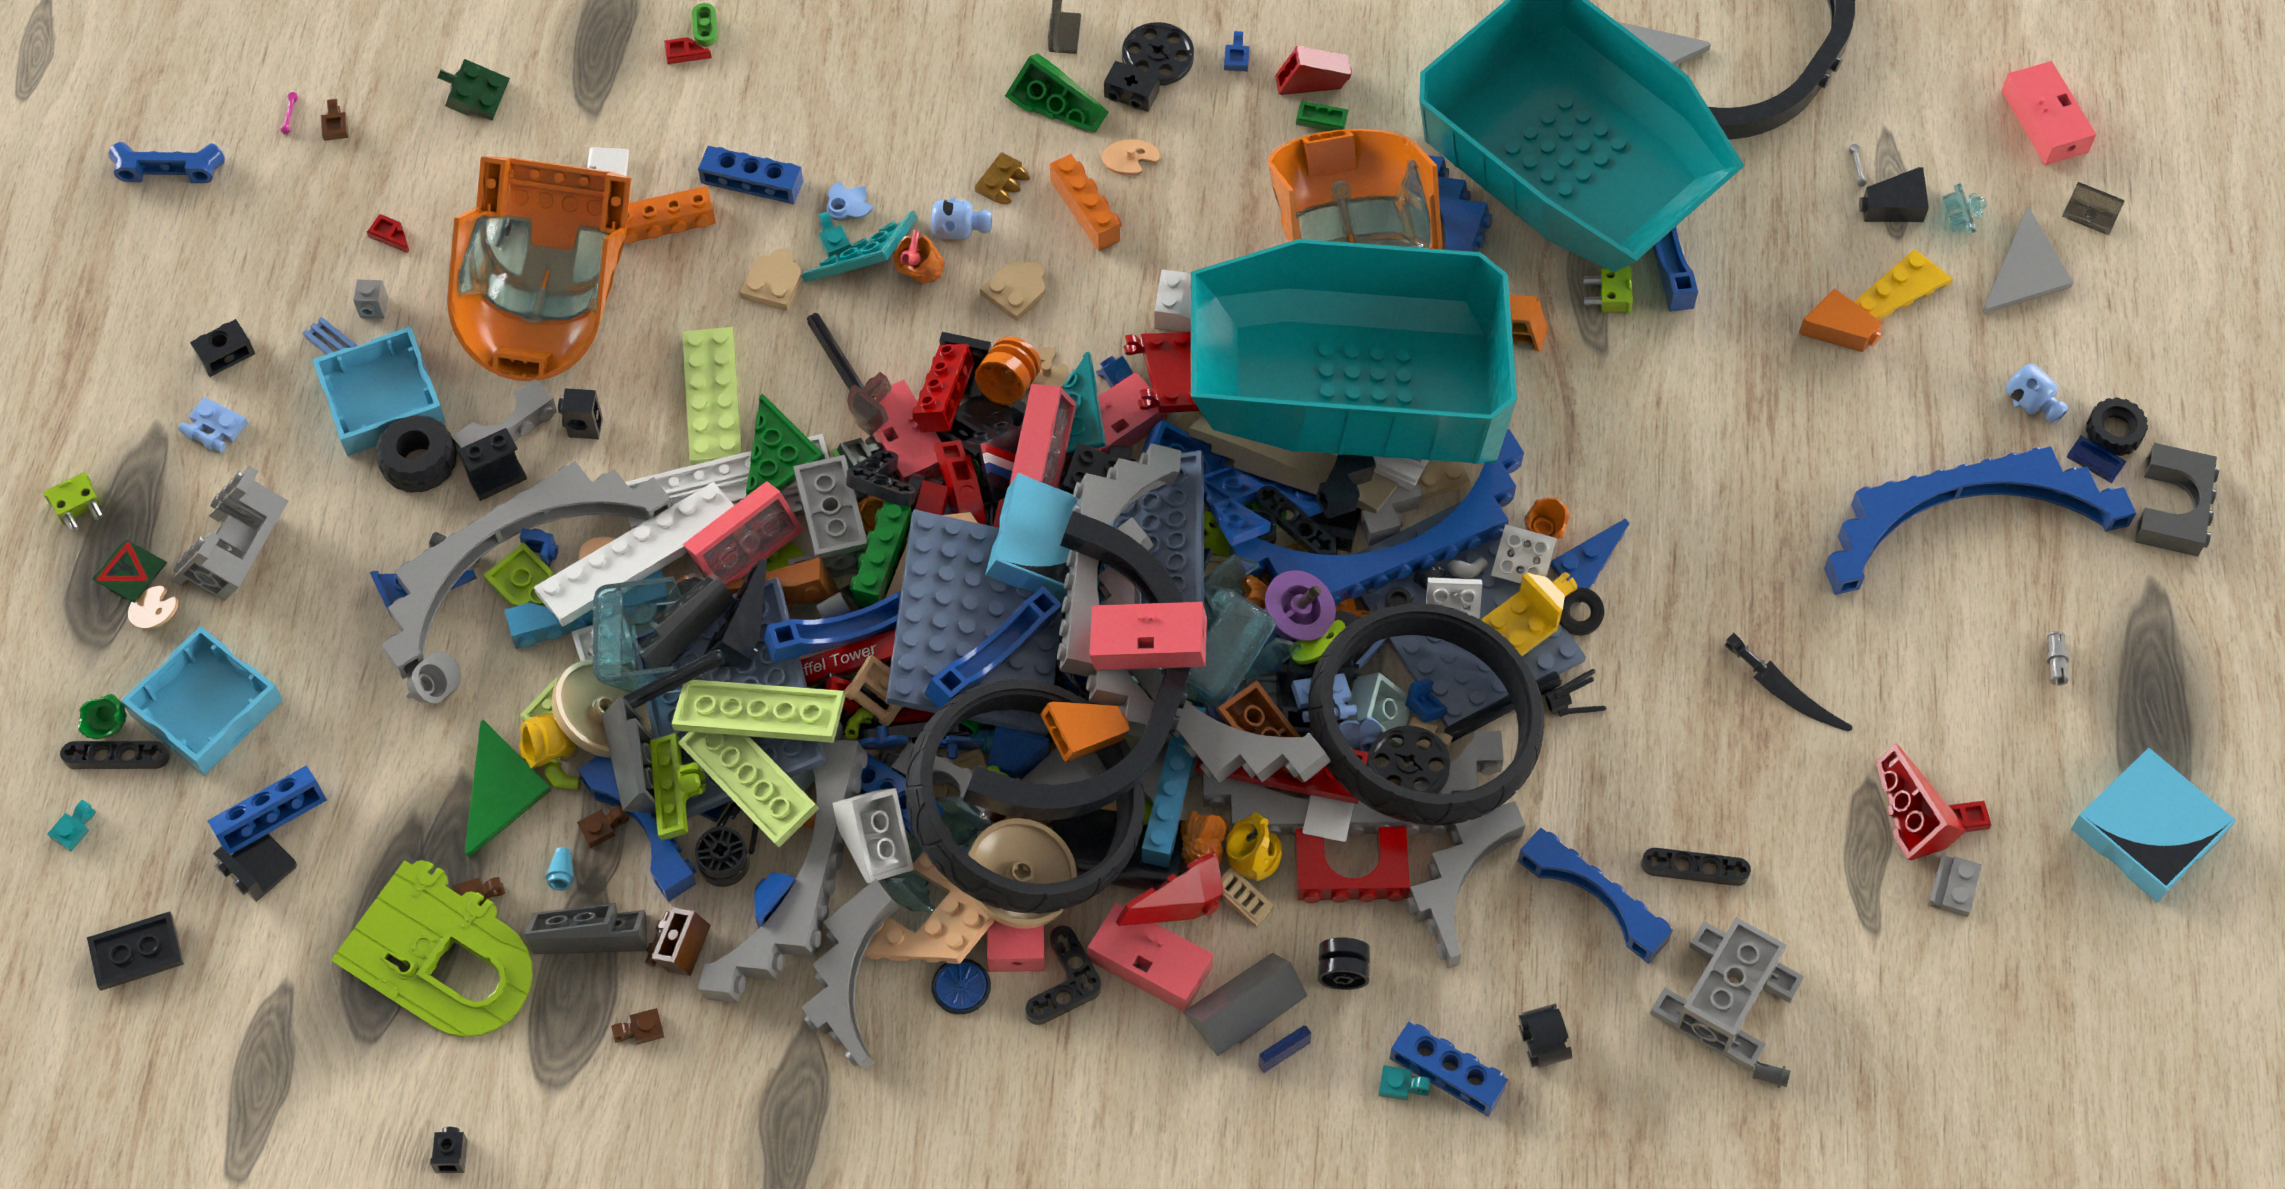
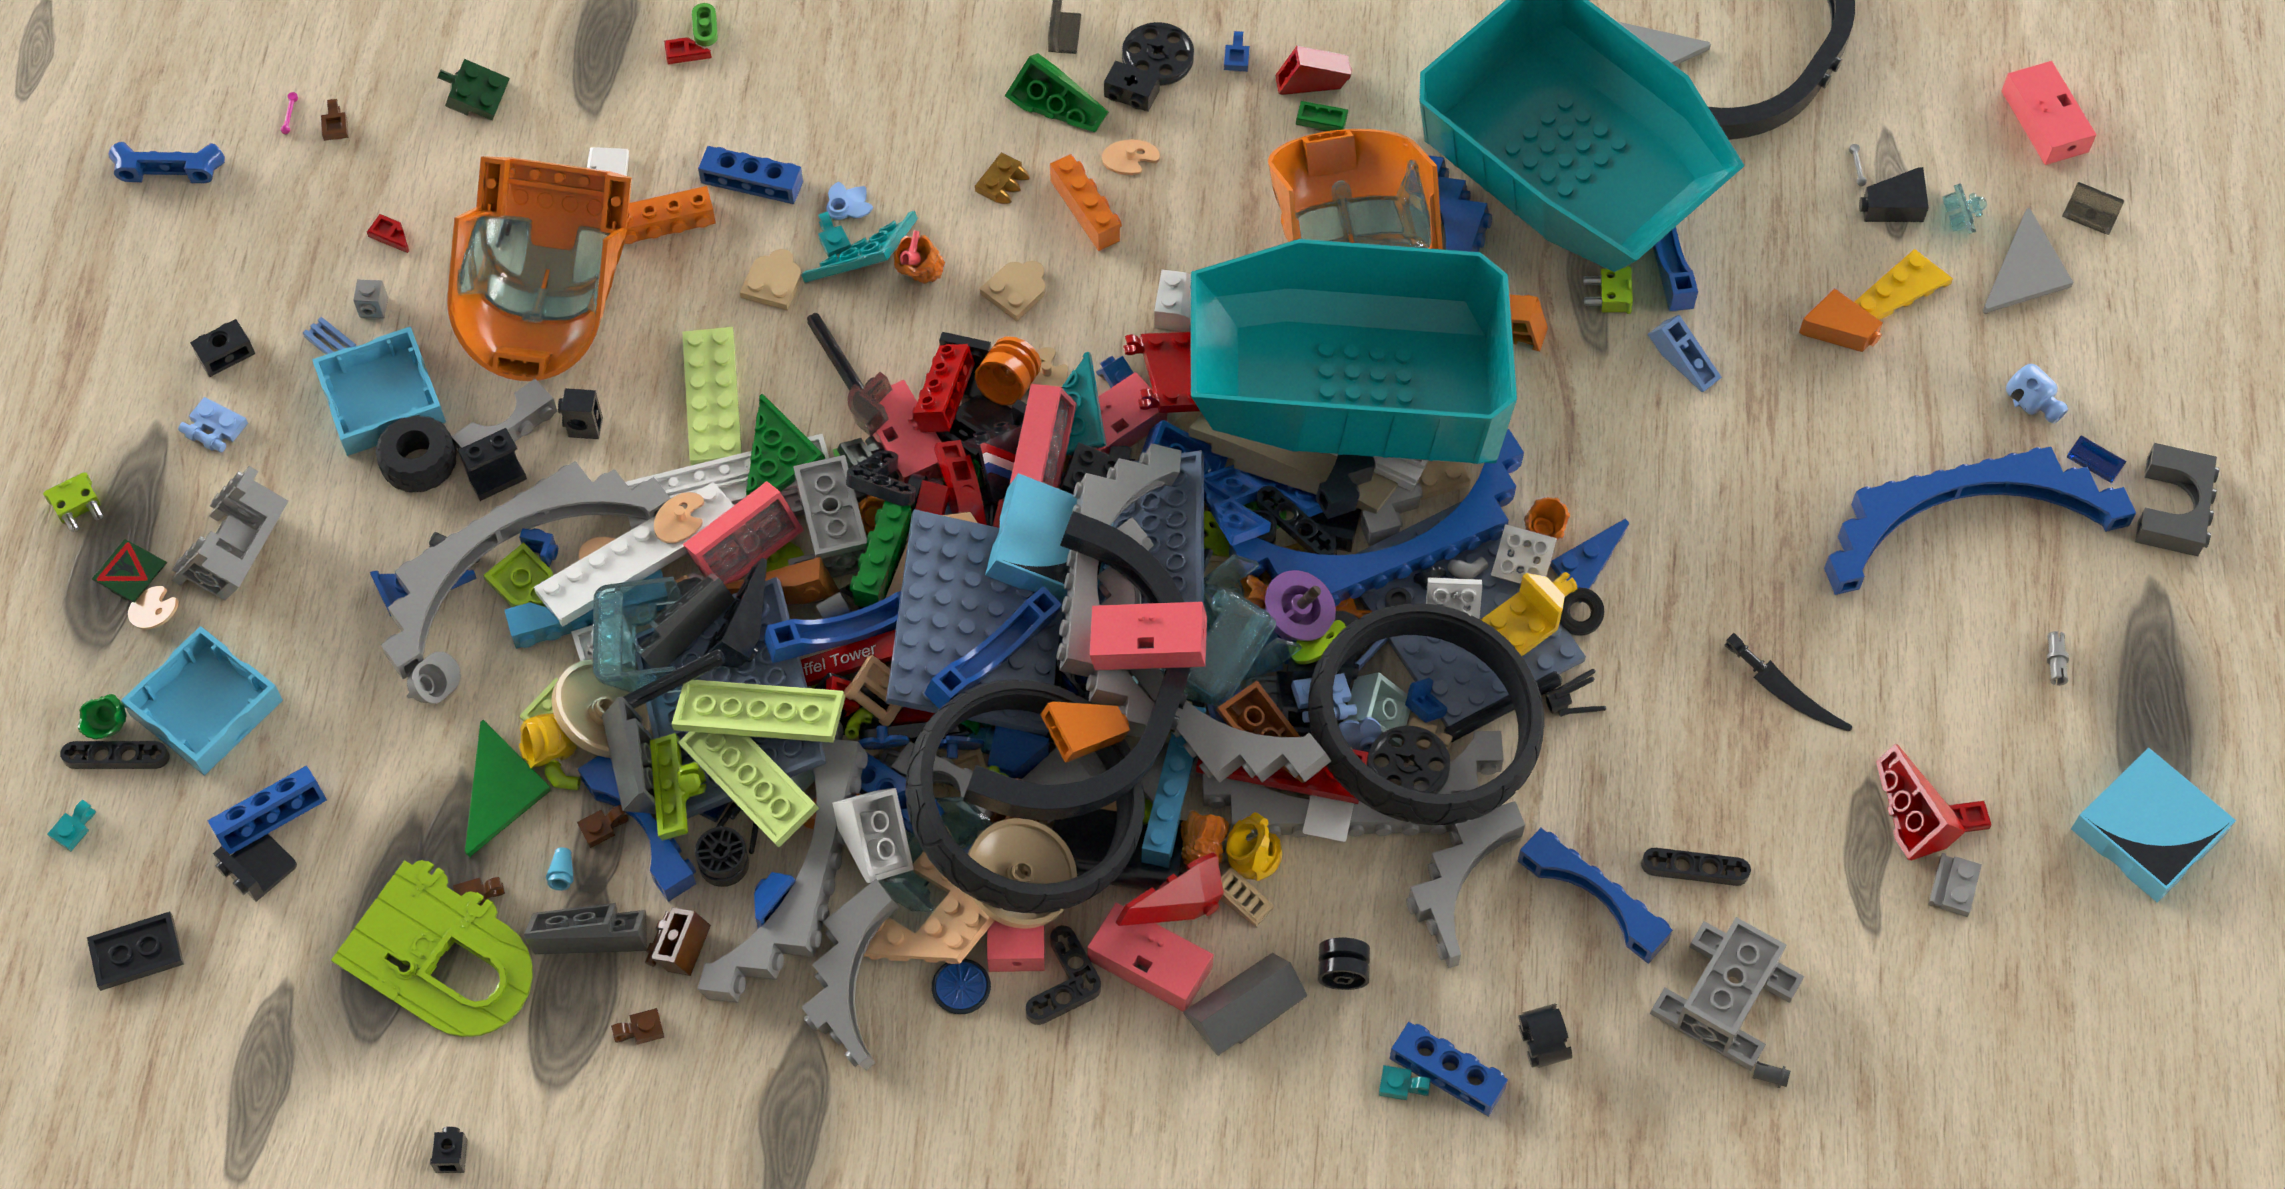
light blue piece [931,197,992,240] -> none
clear blue tile [1258,1025,1312,1073] -> none
red arch [1295,827,1410,903] -> none
black tyre [2086,397,2148,456] -> none
none -> light nougat piece [654,492,704,543]
none -> medium blue slope [1648,315,1722,392]

